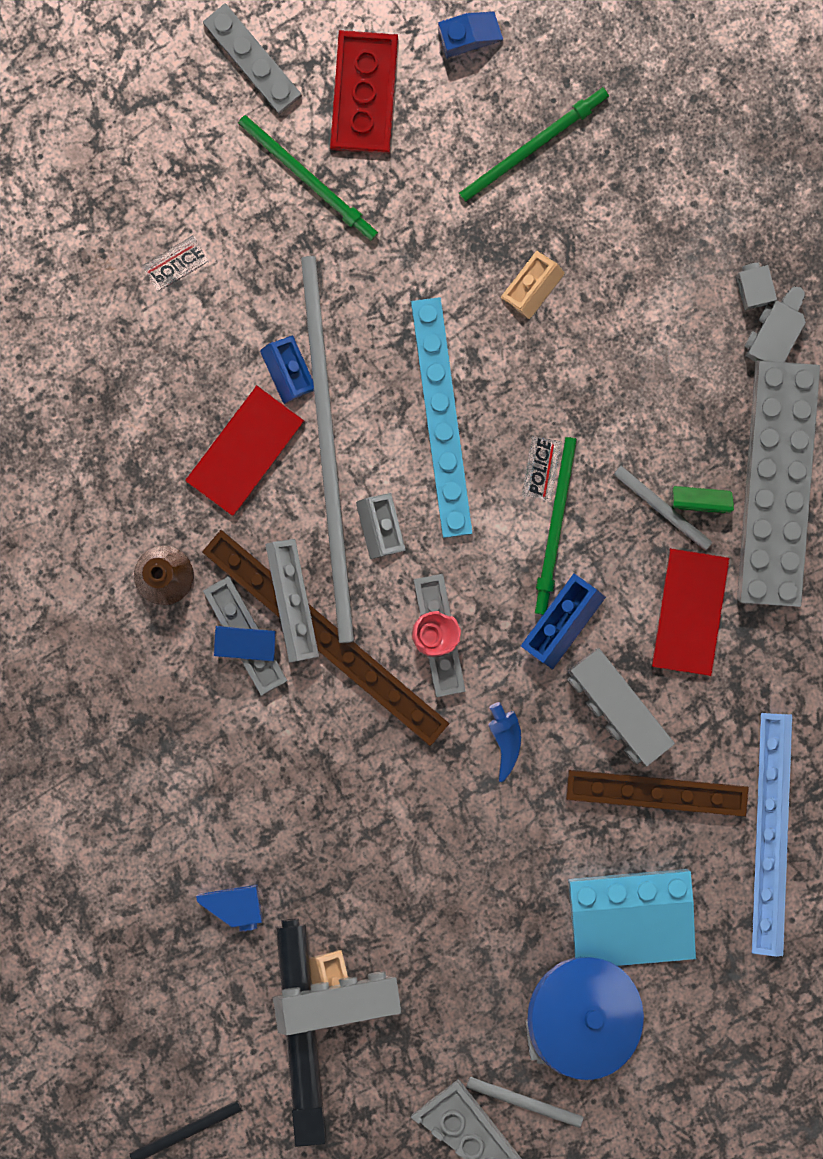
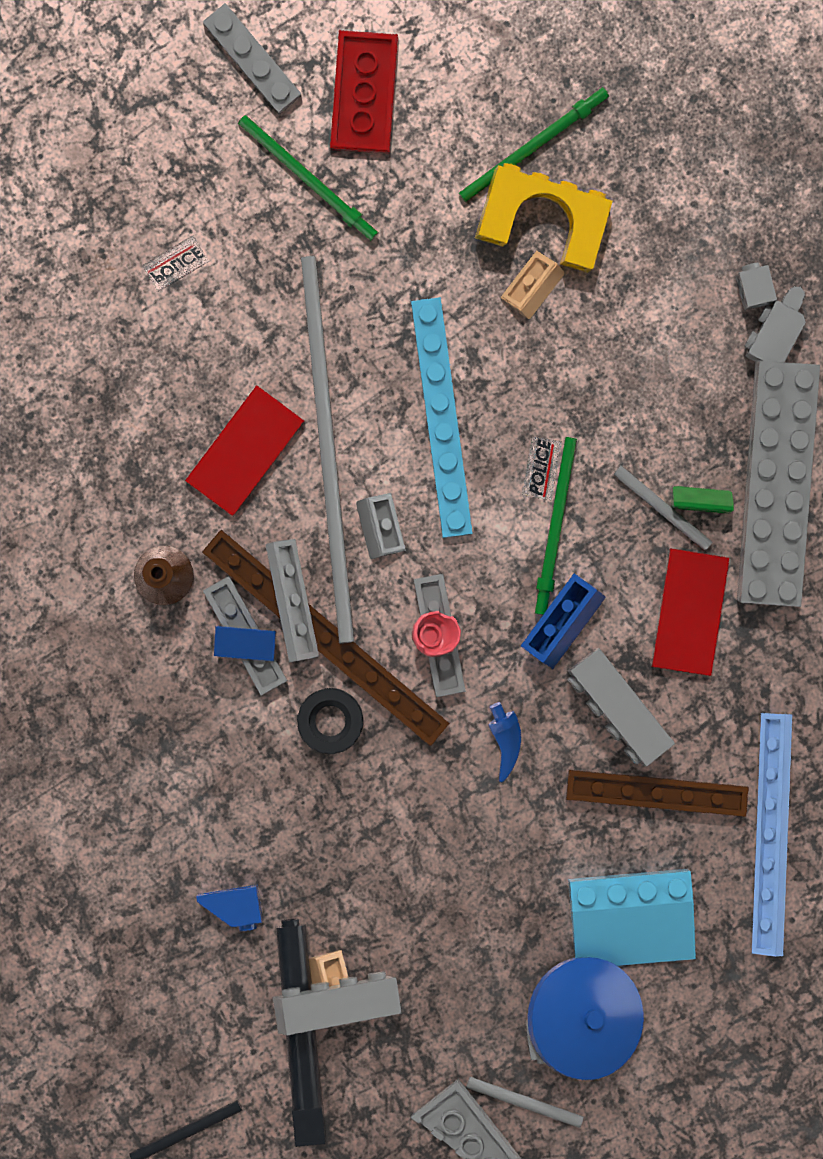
blue slope [260,335,314,404] -> none
blue slope [438,11,503,58] -> none
none -> black tyre [297,688,364,754]
none -> yellow arch [475,163,613,273]

